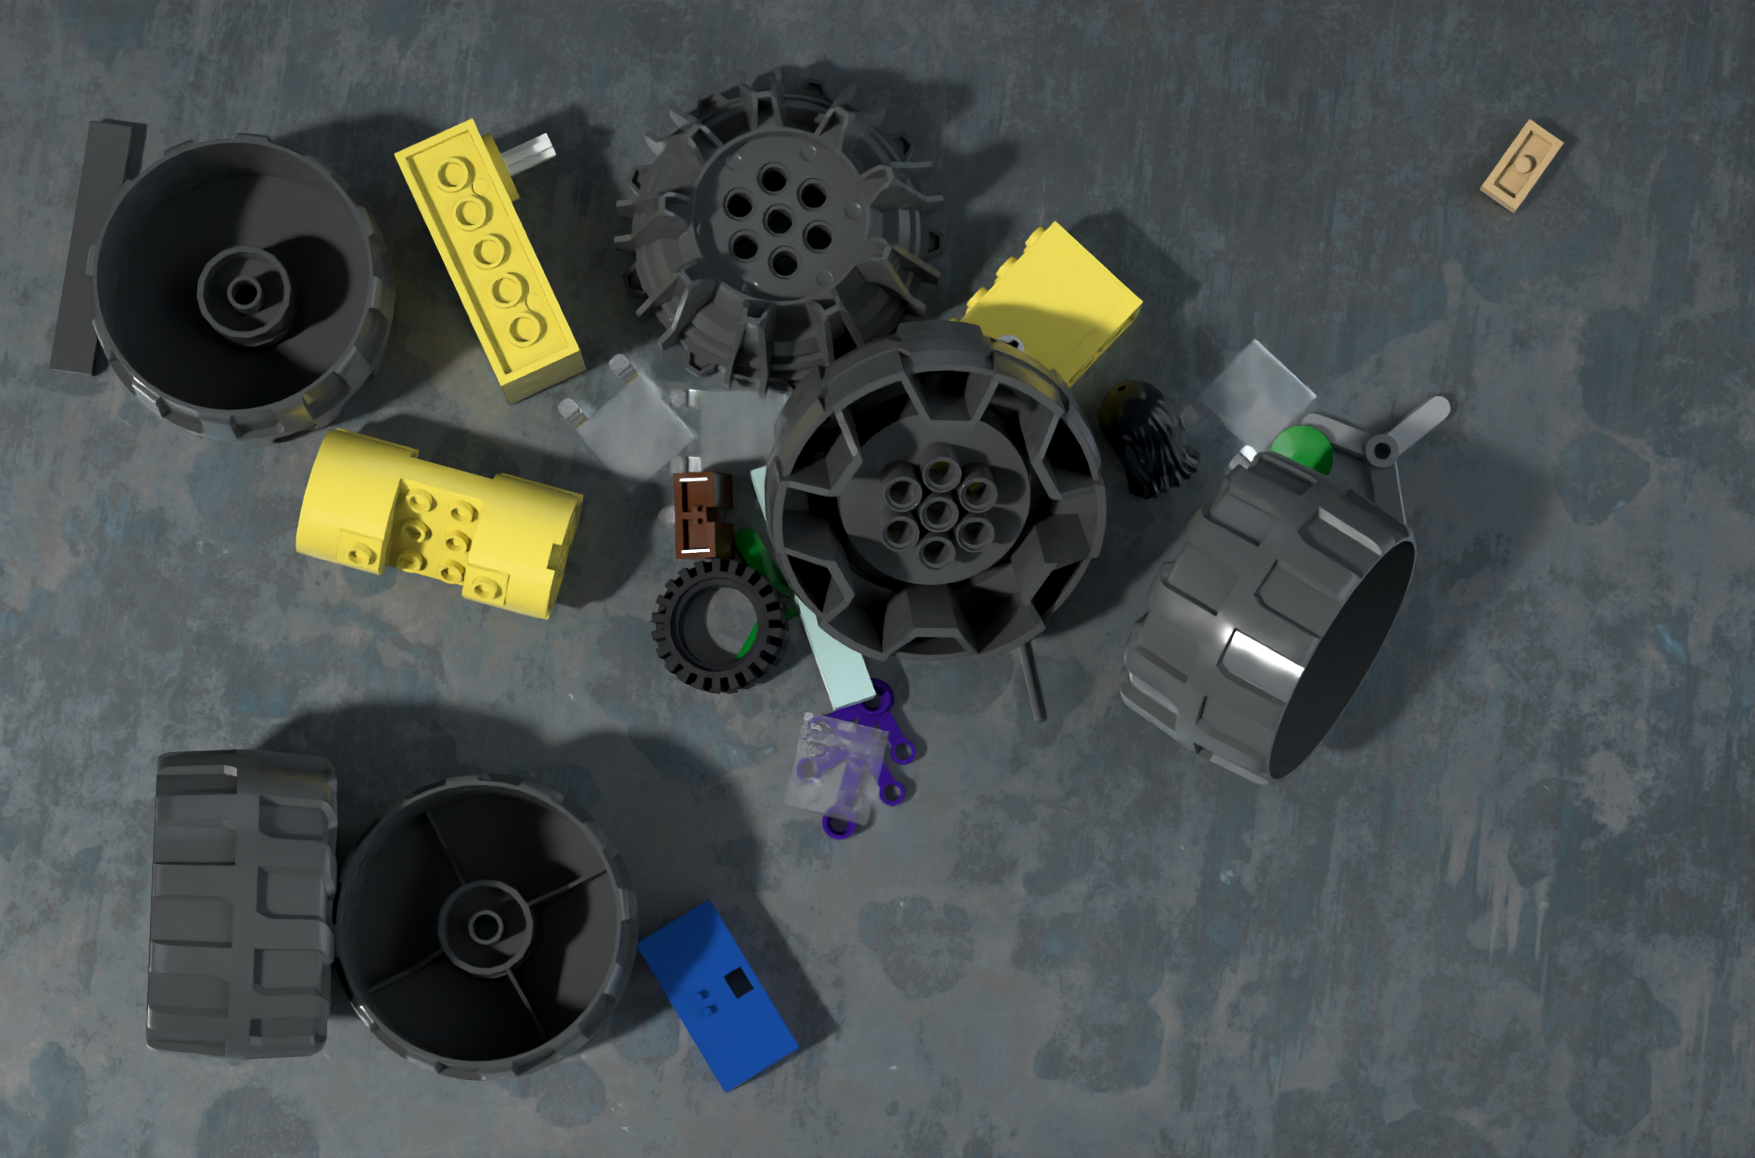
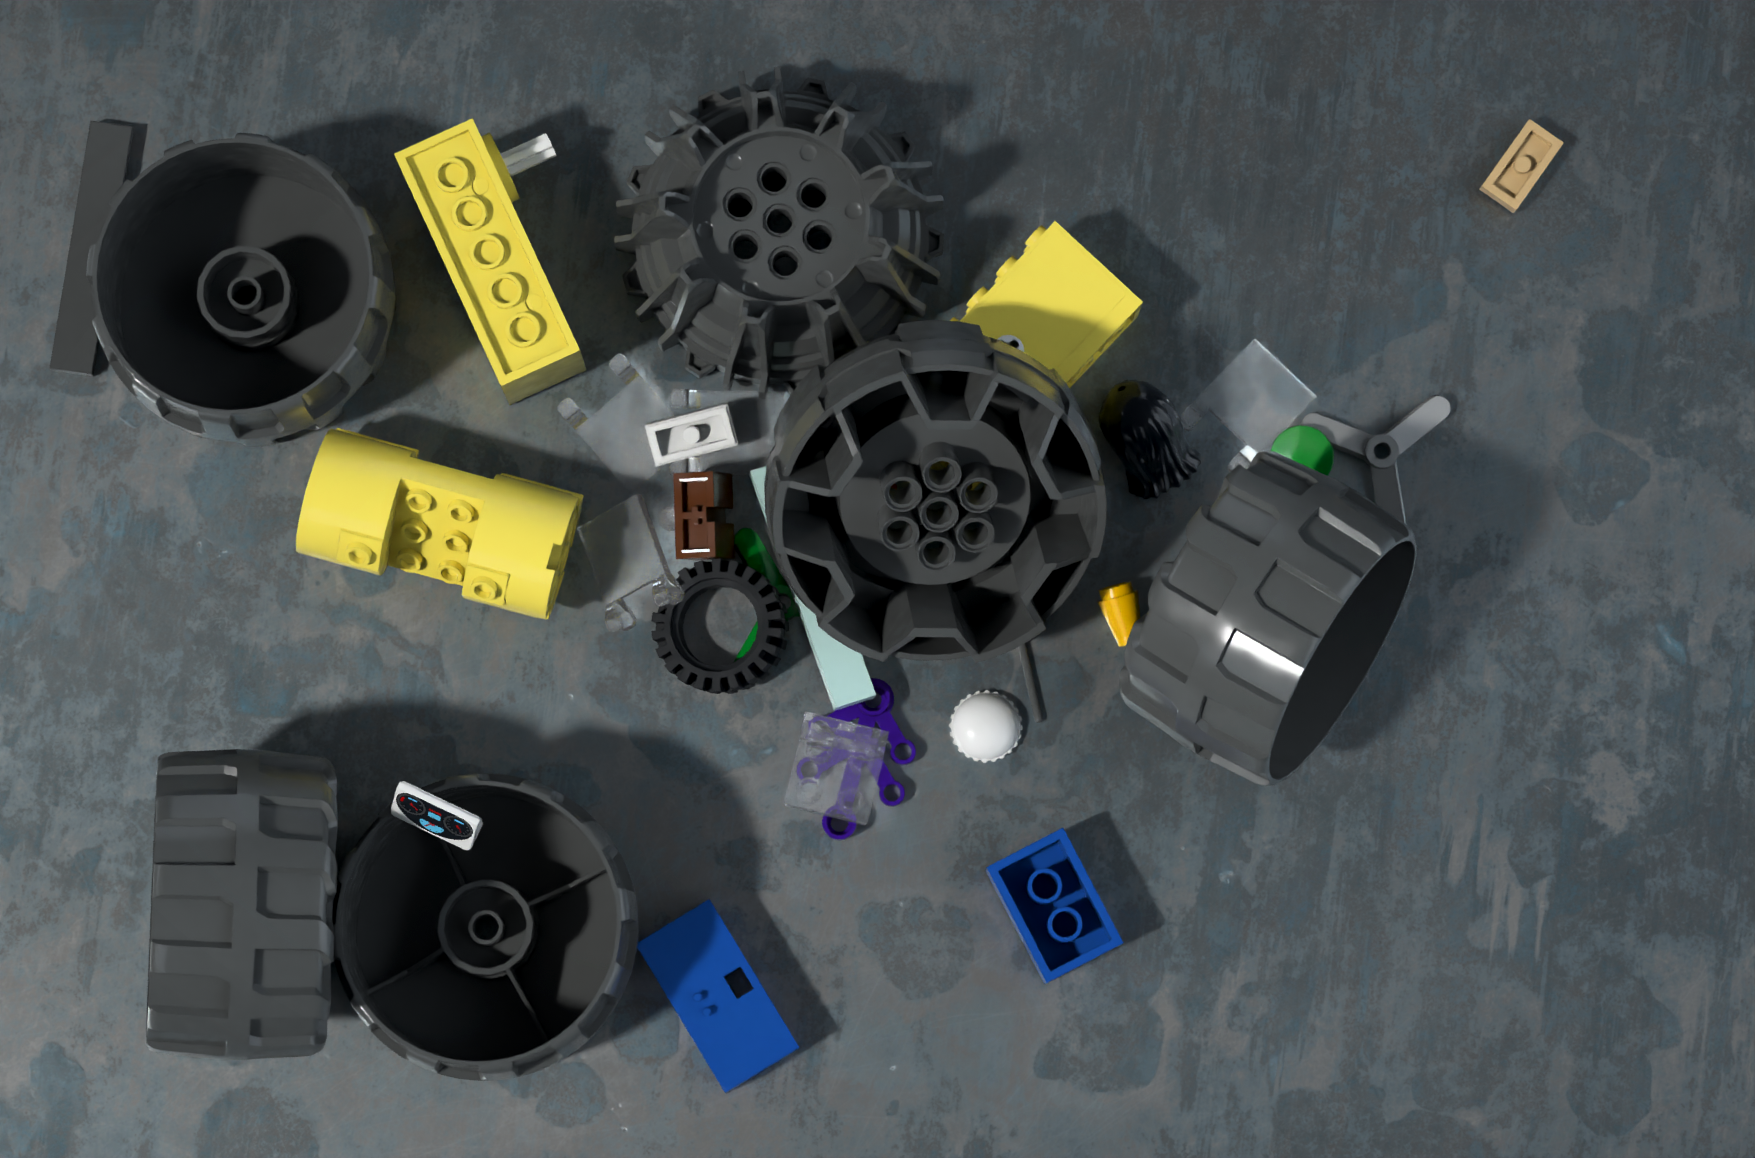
none -> slope [391,781,483,850]
none -> clear flag [577,494,685,632]
none -> white slope [645,402,738,467]
none -> white hat [949,690,1023,763]
none -> blue brick [985,828,1123,985]
none -> yellow cone [1097,581,1140,647]

